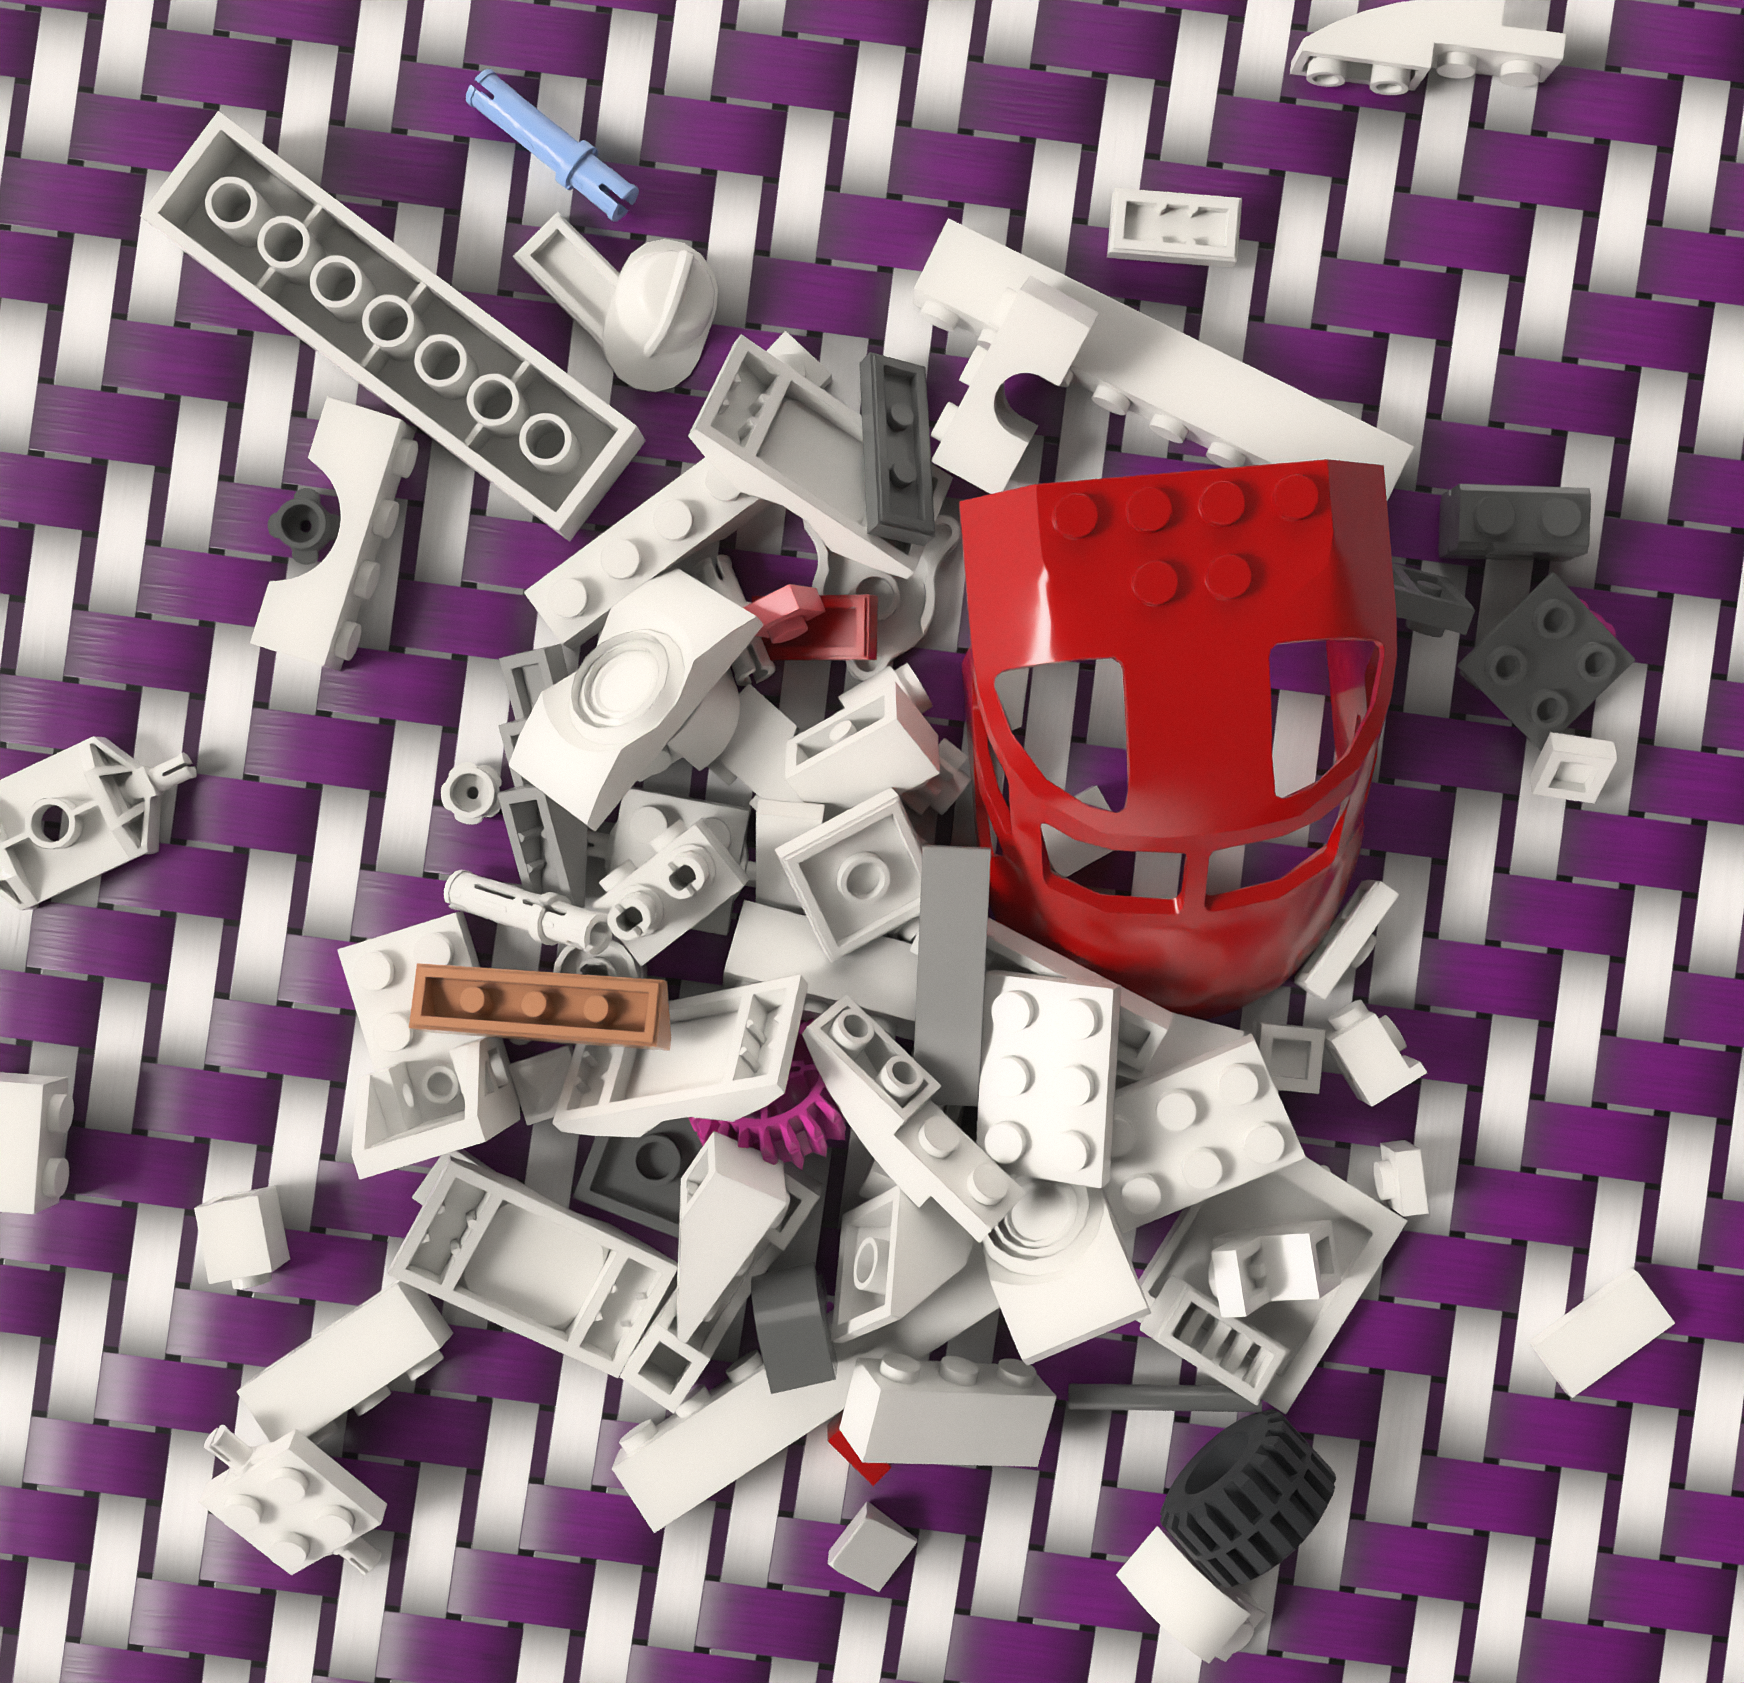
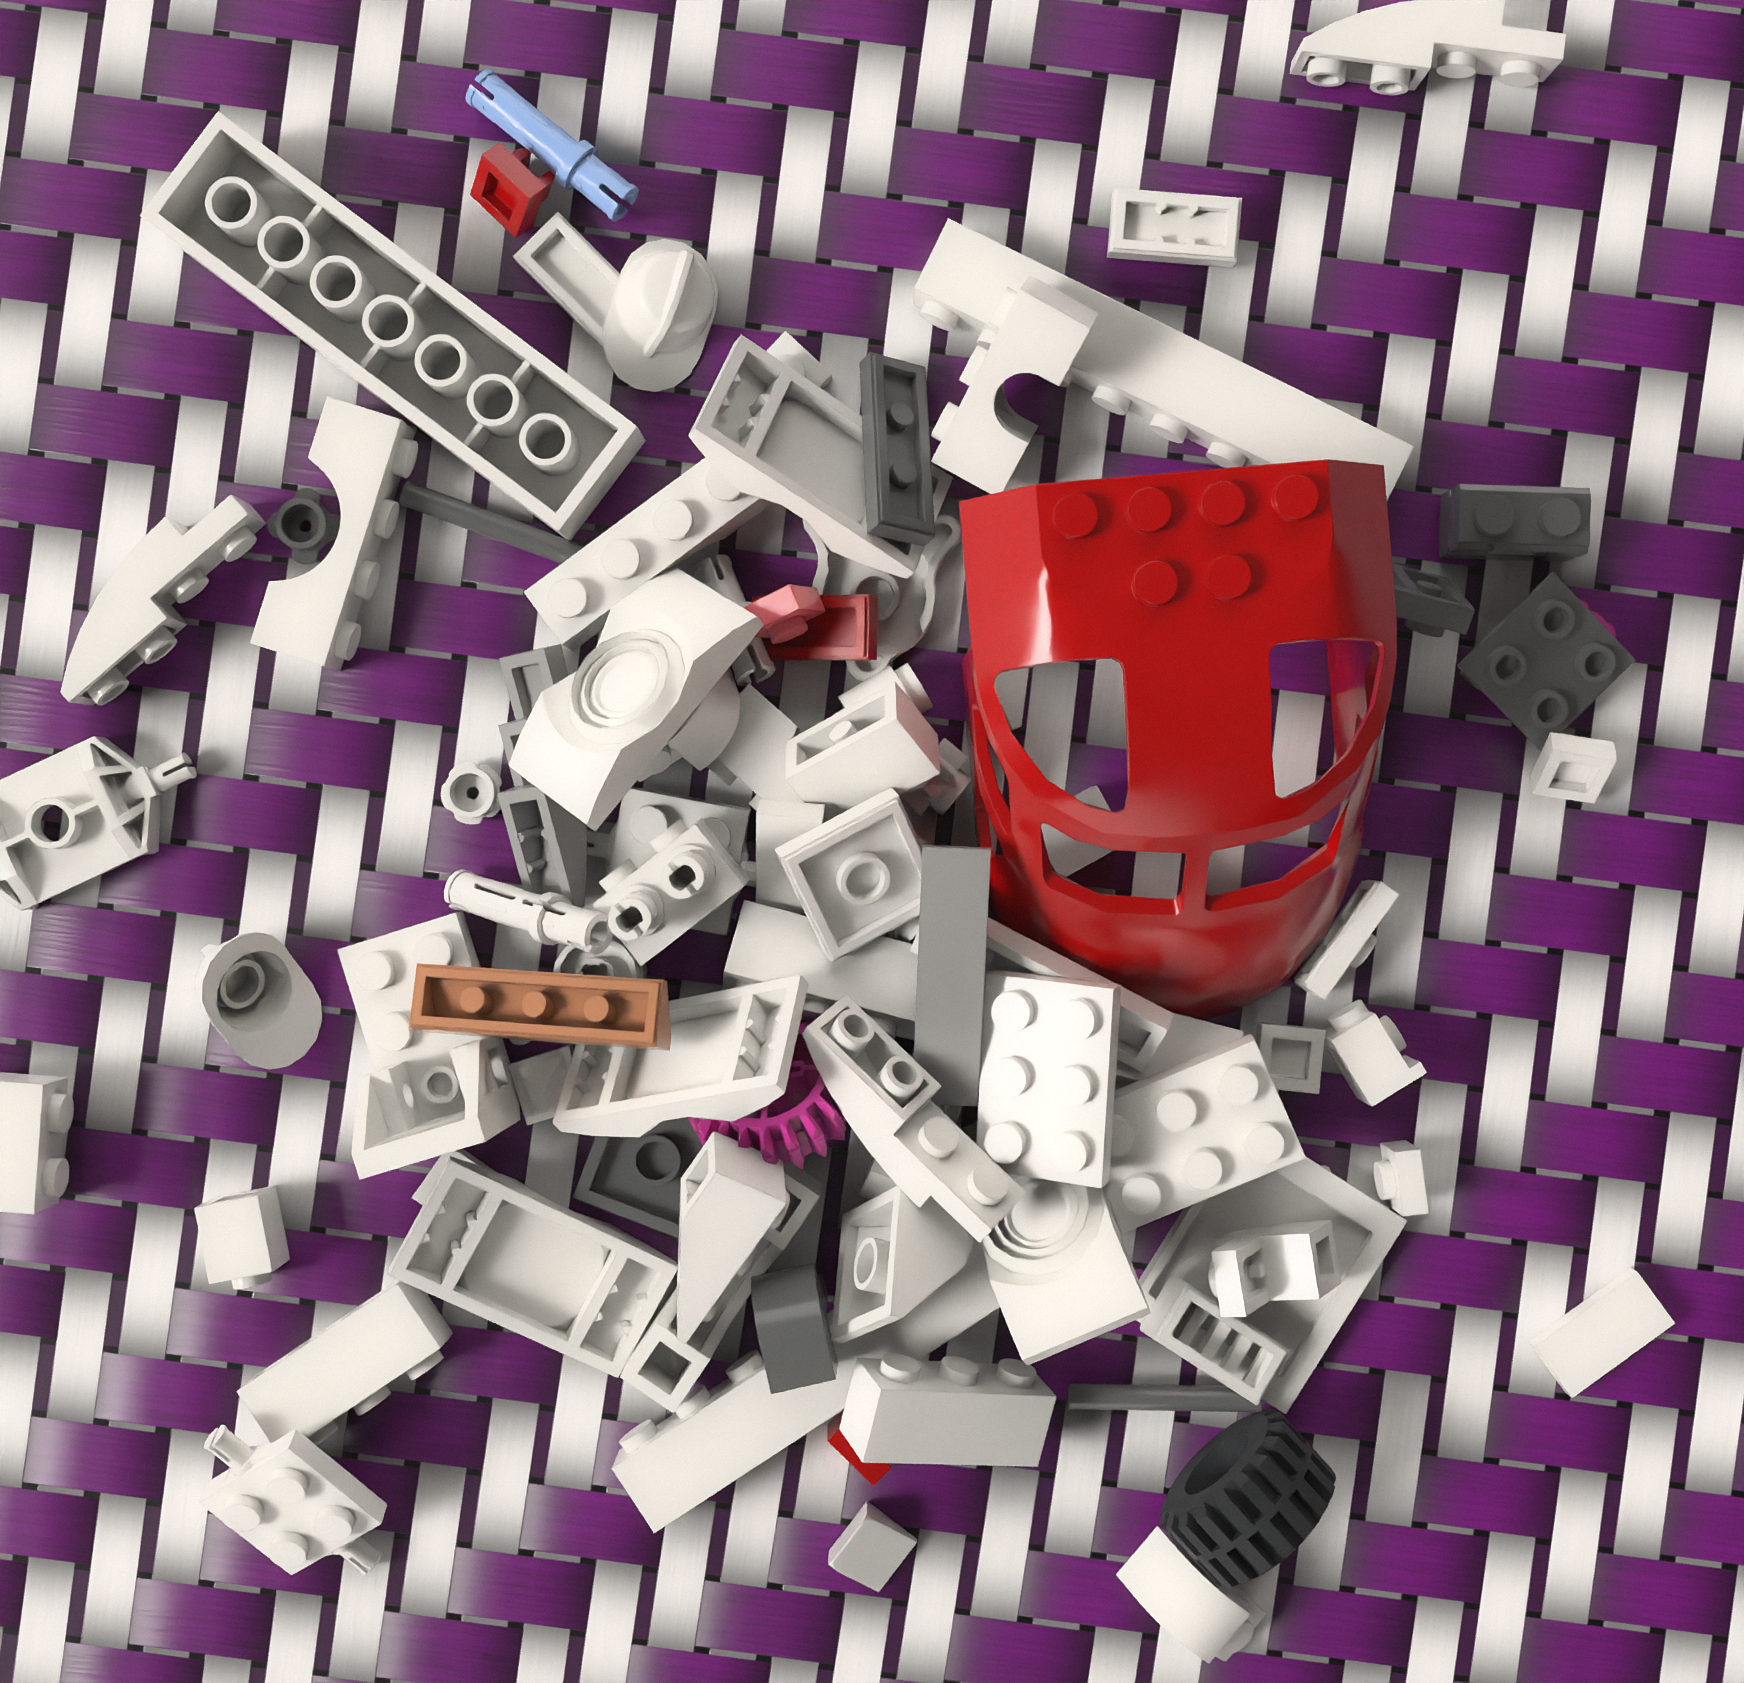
none -> white slope [60,495,266,706]
none -> white piece [195,931,322,1070]
none -> dark grey bar [399,481,585,564]
none -> red tile [470,142,555,238]

